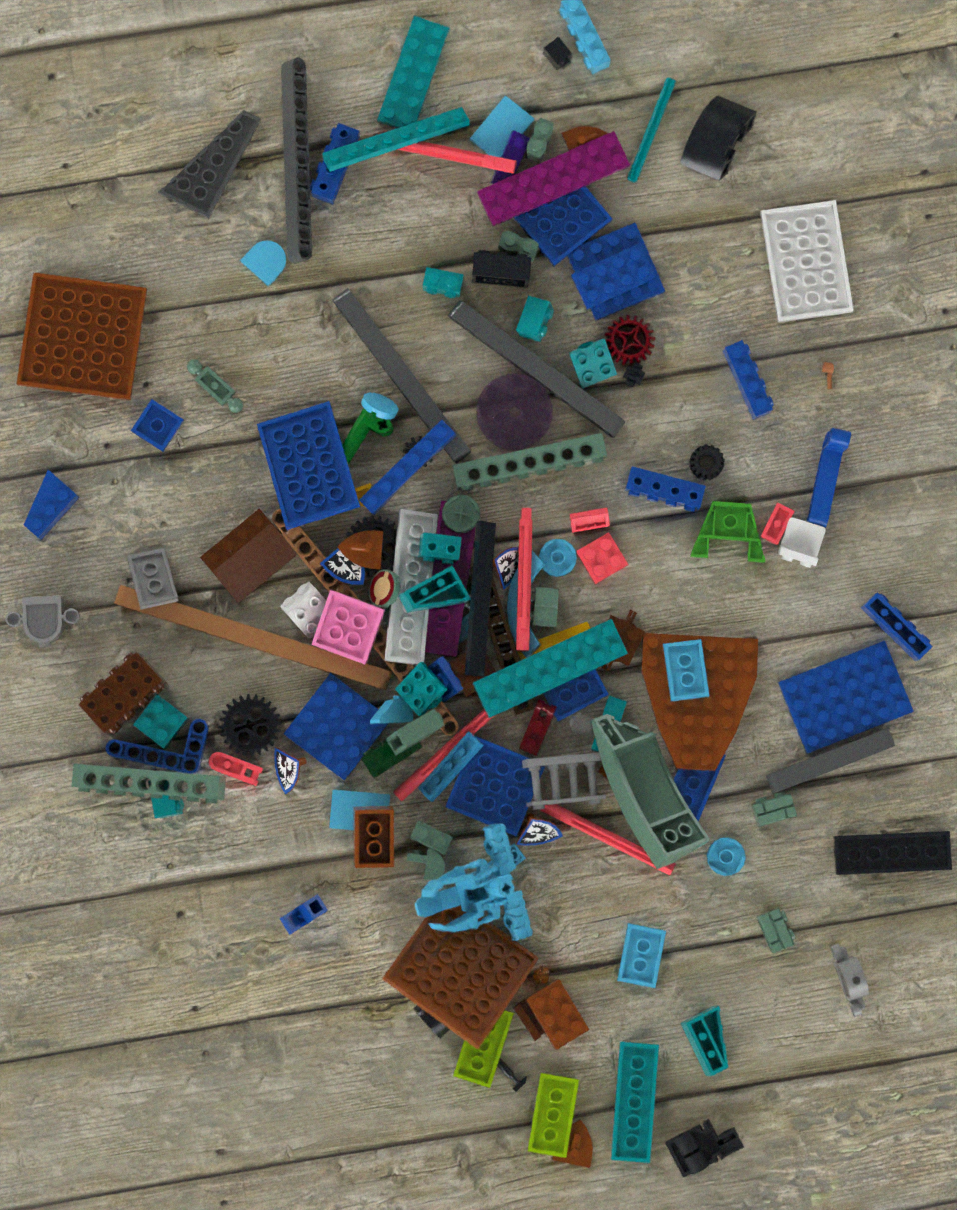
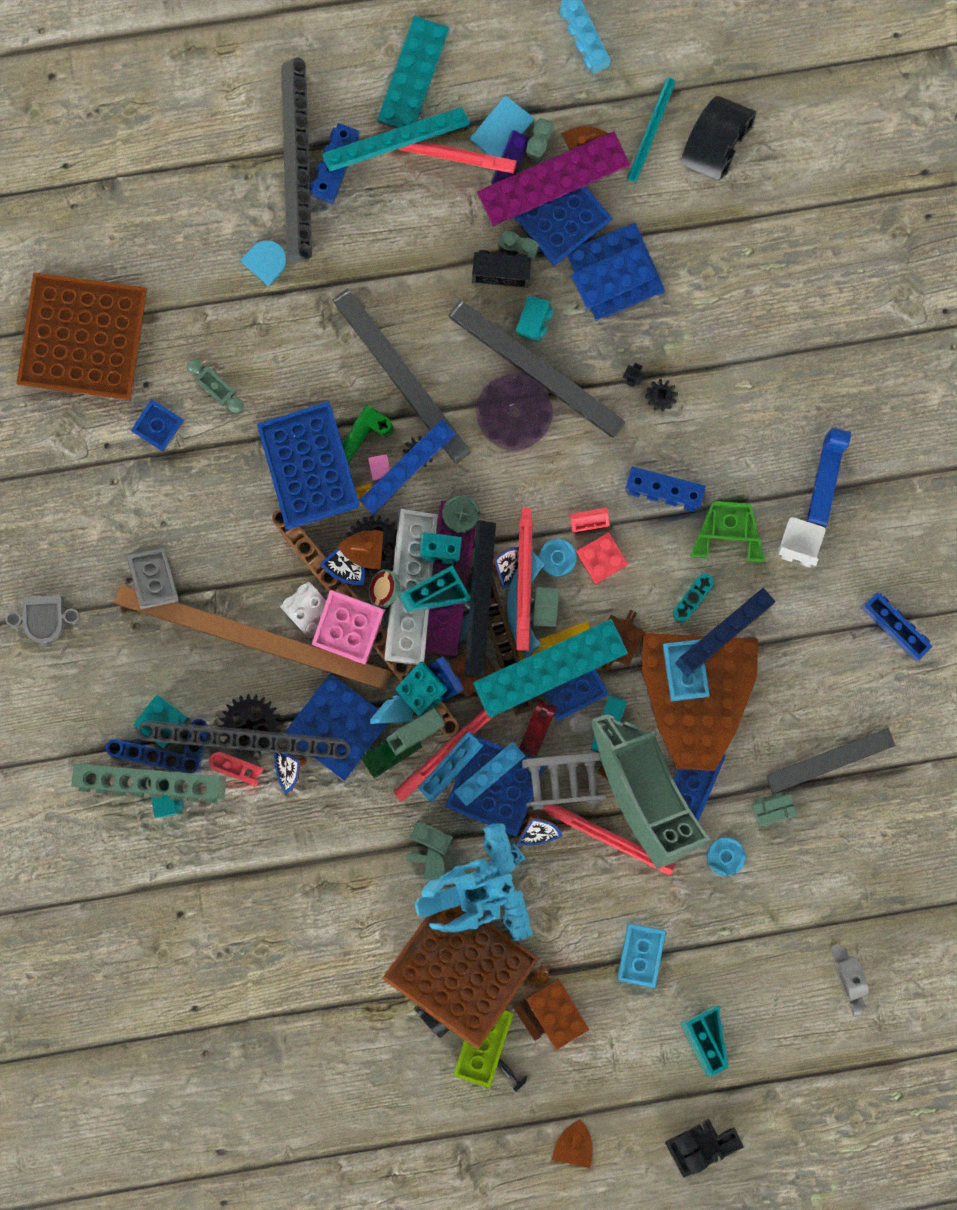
blue wedge [24,470,80,540] -> none
reddish brown brick [78,652,167,735] -> none
dark grey wing [158,110,261,219] -> none
reddish brown slope [200,508,297,603] -> none
blue brick [279,894,328,935] -> none
medium azure tile [329,790,390,830] -> none
dark orange brick [353,806,394,868] -> none
medium azure tile [361,393,399,419] -> none
teal brick [423,267,464,298] -> none
sand green brick [453,433,607,491] -> none
lime plate [527,1073,579,1158] -> none
black brick [543,36,572,70] -> none
teal plate [569,338,617,389] -> none
dark red gear [604,315,655,366] -> none
teal plate [611,1041,659,1163] -> none
black tyre [689,444,725,480] -> none
blue brick [723,340,774,420] -> none
sand green brick [756,908,796,953] -> none
white plate [760,200,854,323] -> none
coral plate [760,503,794,545] -> none
blue plate [778,641,914,754] -> none
nougat hand [822,362,834,389] -> none
black plate [833,831,952,875] -> none
none -> dark grey beam [138,720,350,759]
none -> bright pink panel [368,454,390,483]
none -> dark azure plate [454,742,525,806]
none -> black gear [645,379,678,412]
none -> teal beam [673,574,714,622]
none -> dark blue arch [675,588,776,678]

